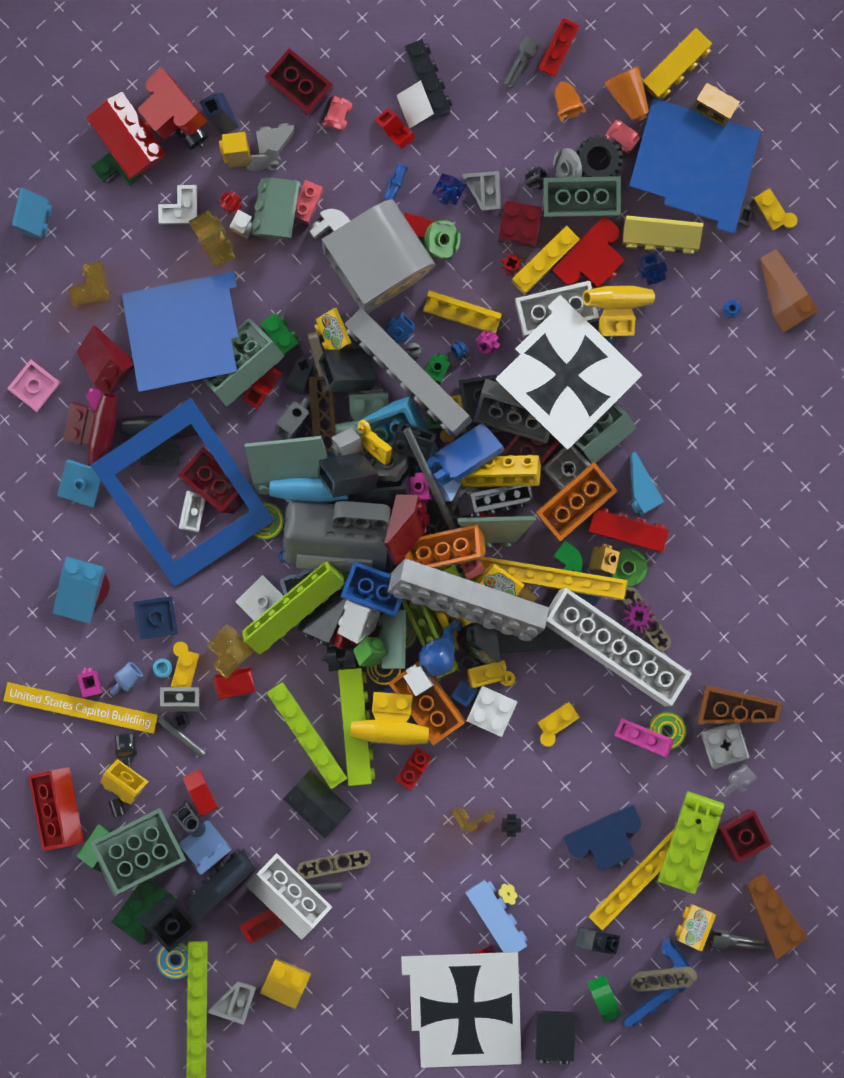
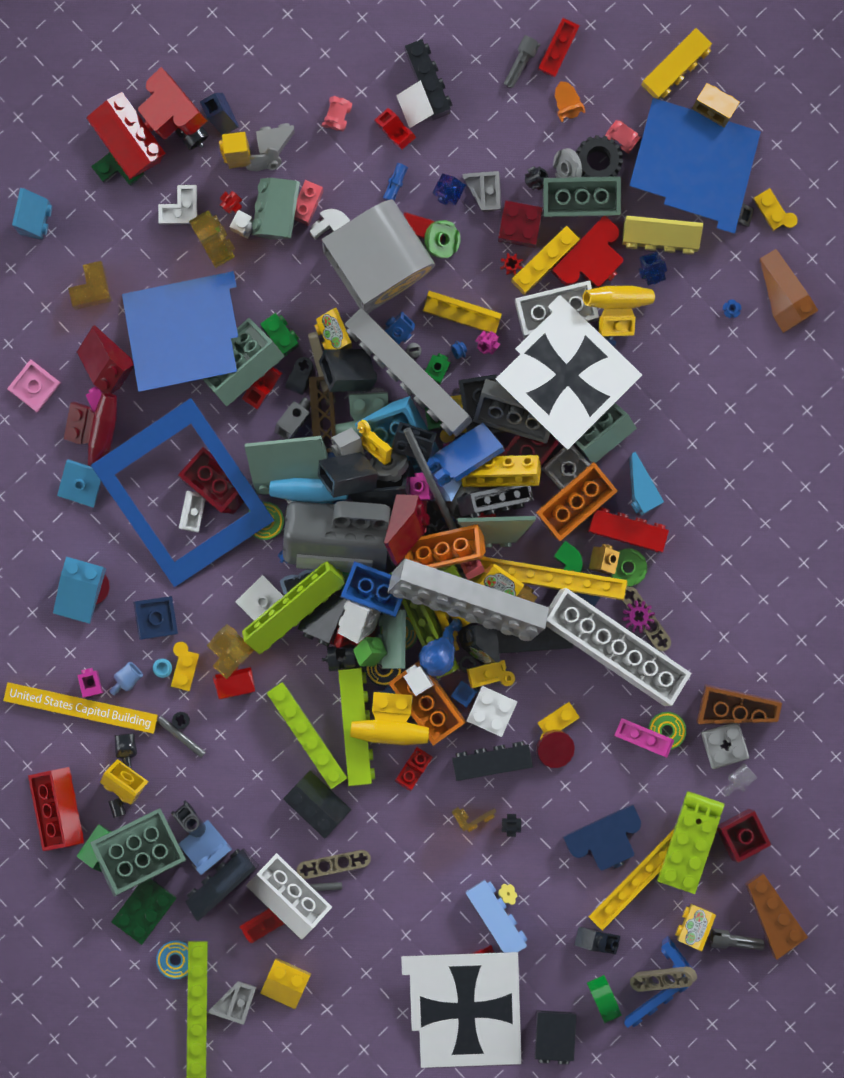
black plate [121,415,199,466] -> none
black brick [139,893,198,953] -> none
light grey brick [160,687,200,712] -> none
red slope [182,769,219,818] -> none
dark red brick [264,48,333,117] -> none
orange cone [604,66,649,122] -> none
none -> black brick [452,741,533,781]
none -> dark red tile [536,730,575,768]

